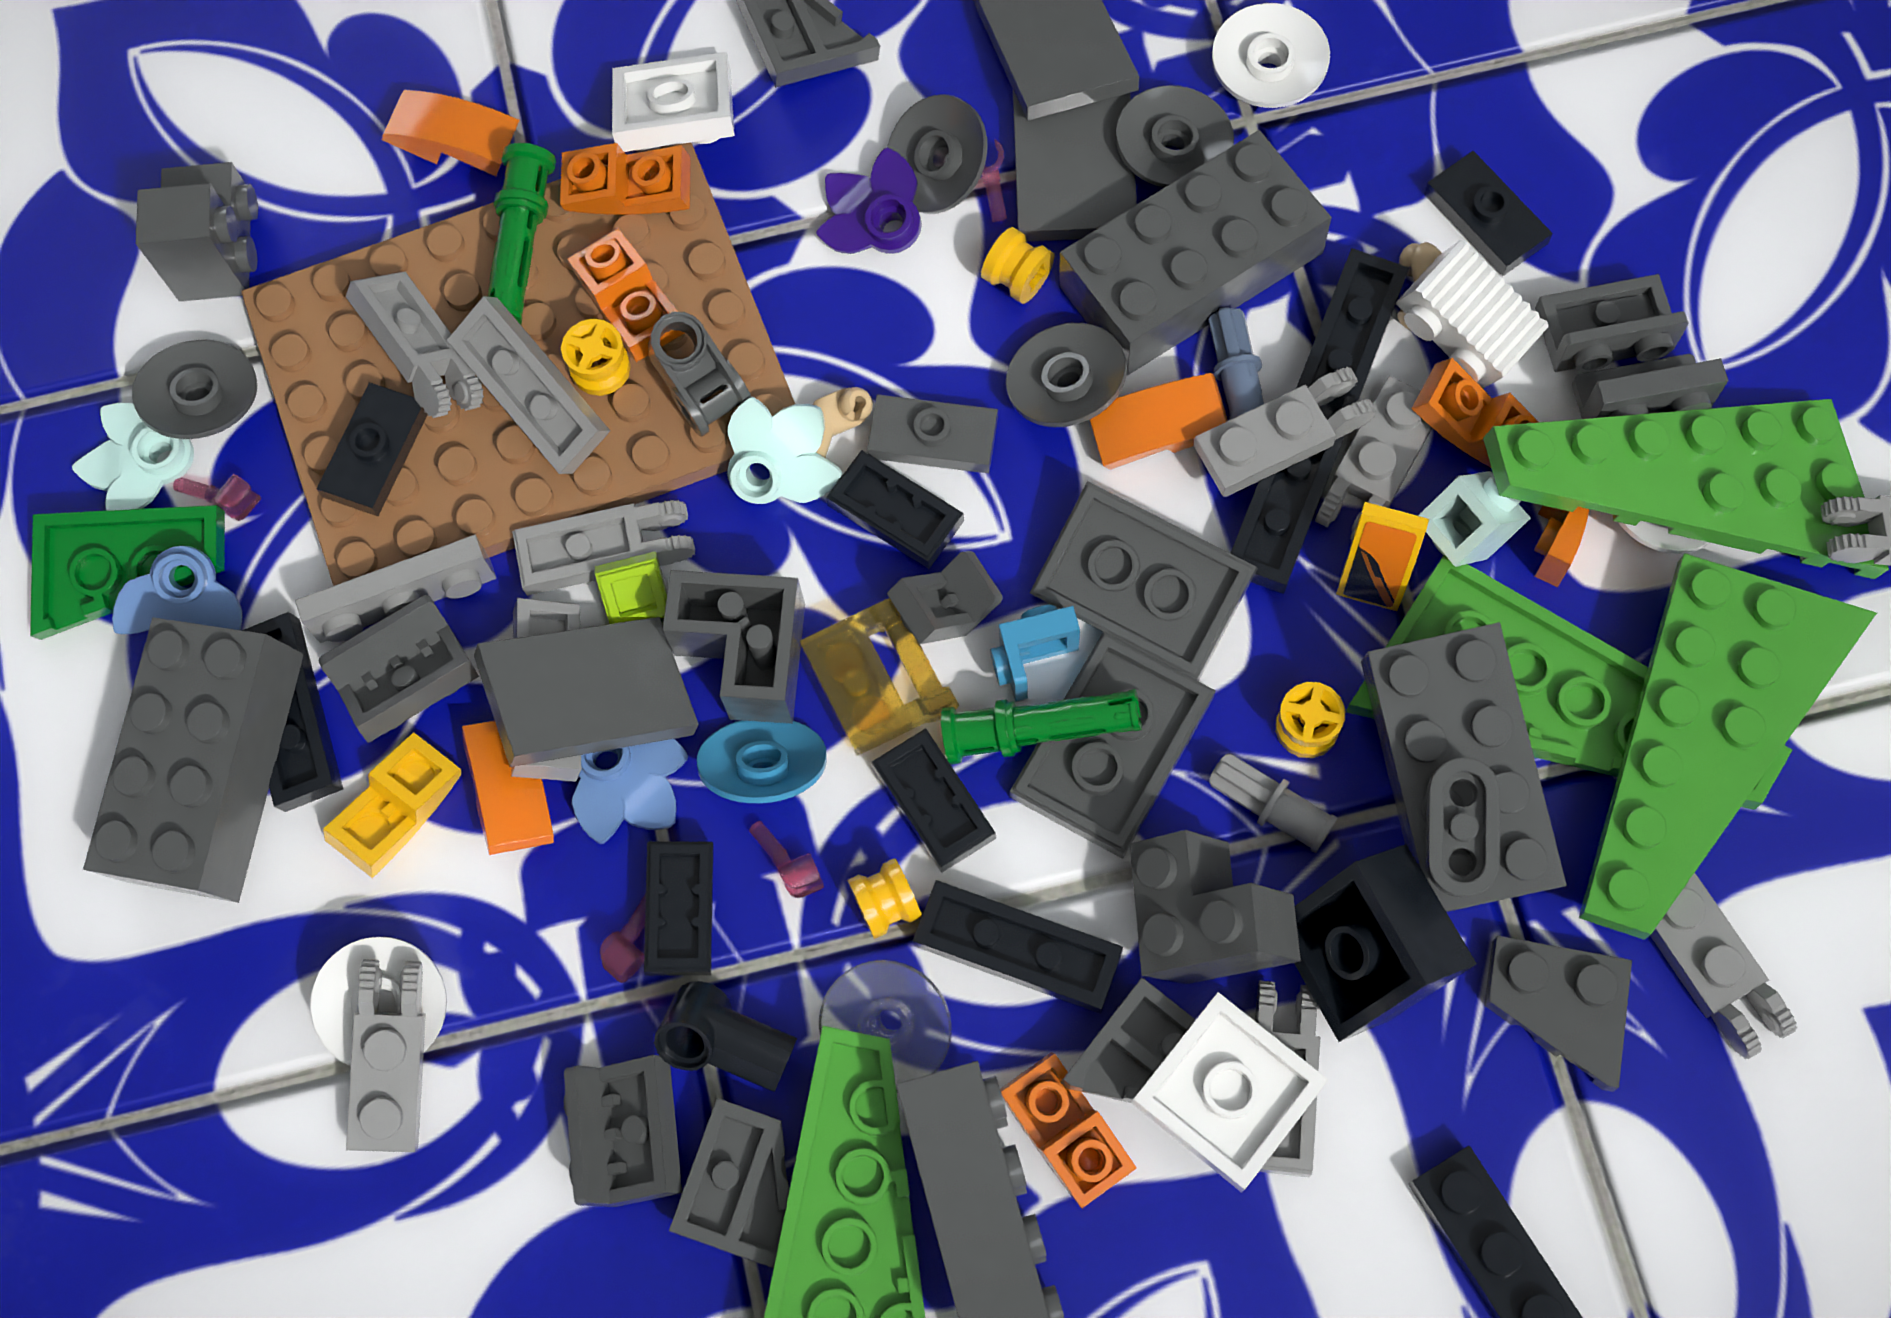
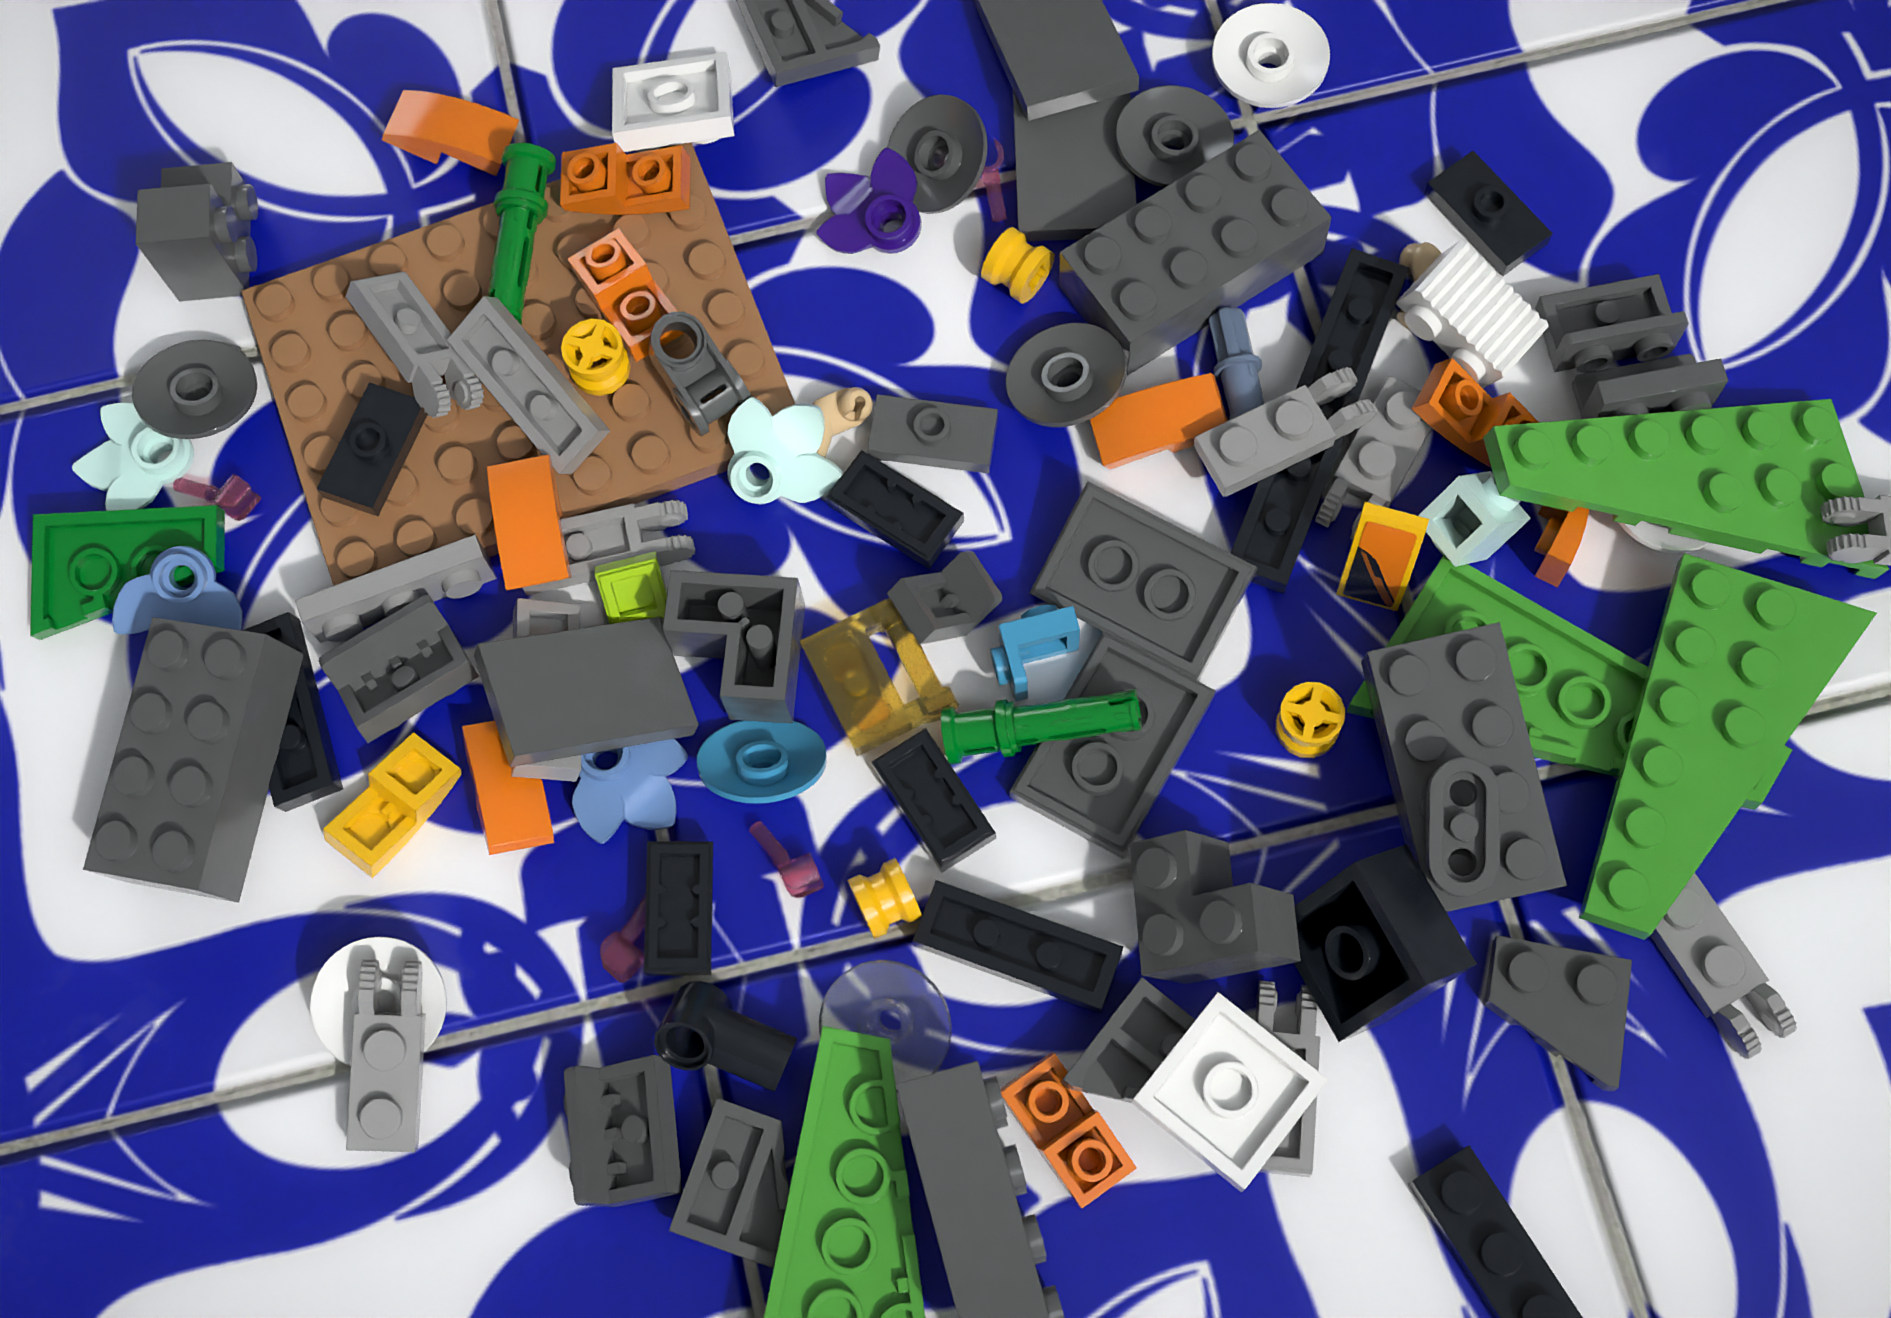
light grey axle [1209,754,1338,853] -> none
none -> orange slope [487,454,572,590]

